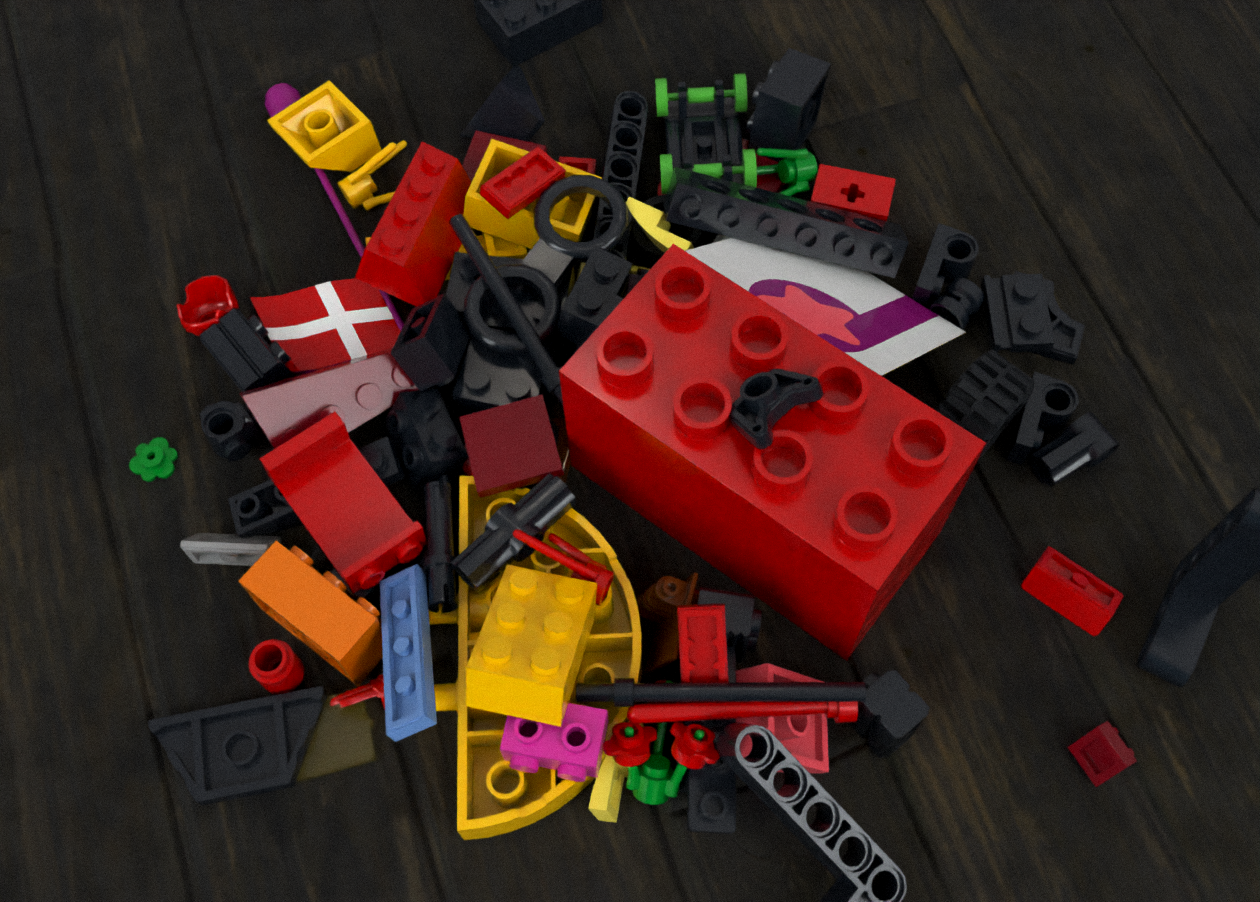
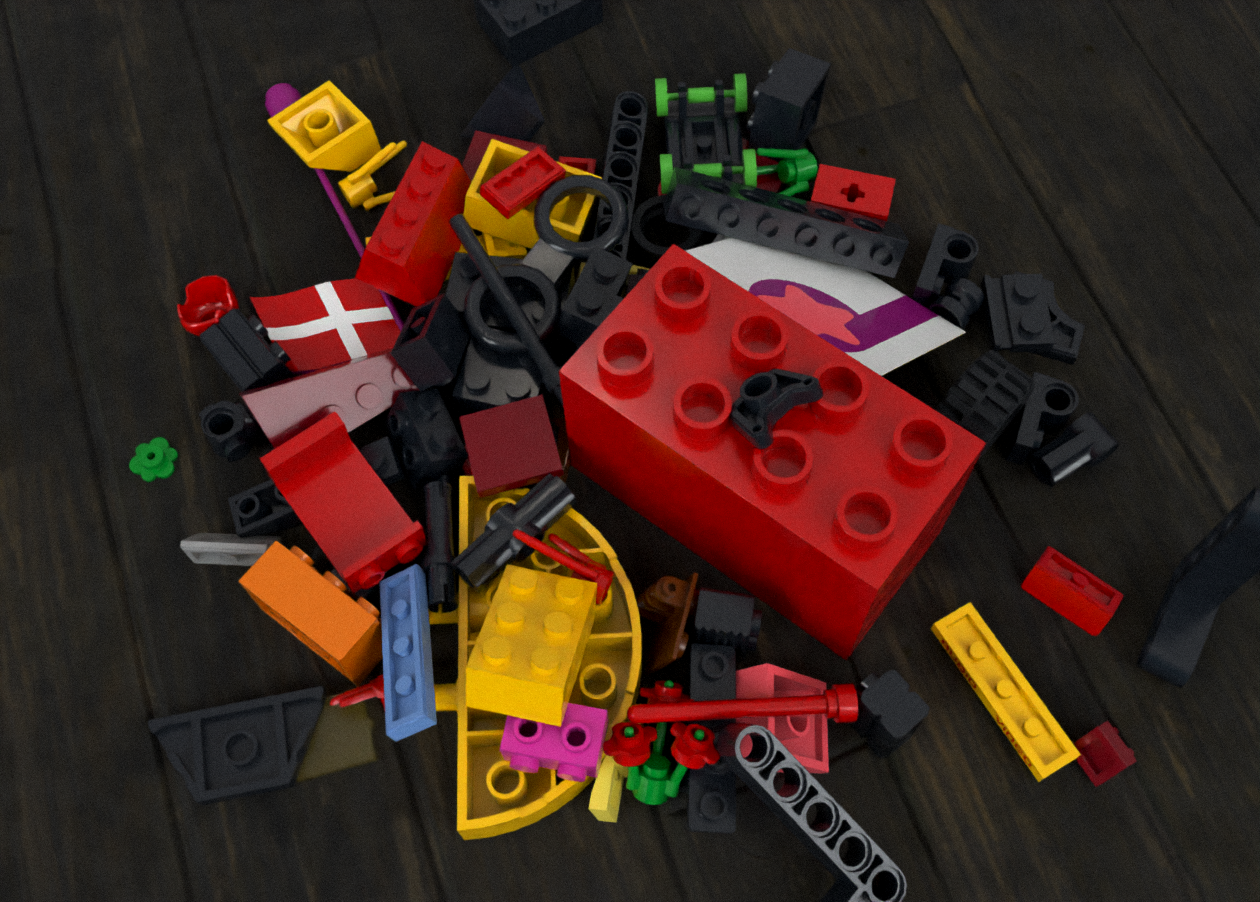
red brick [248,639,304,695] -> none
black bar [576,678,866,707] -> none
light yellow slope [626,197,694,253] -> none
red plate [677,603,729,683] -> none
none -> yellow plate [931,602,1081,782]

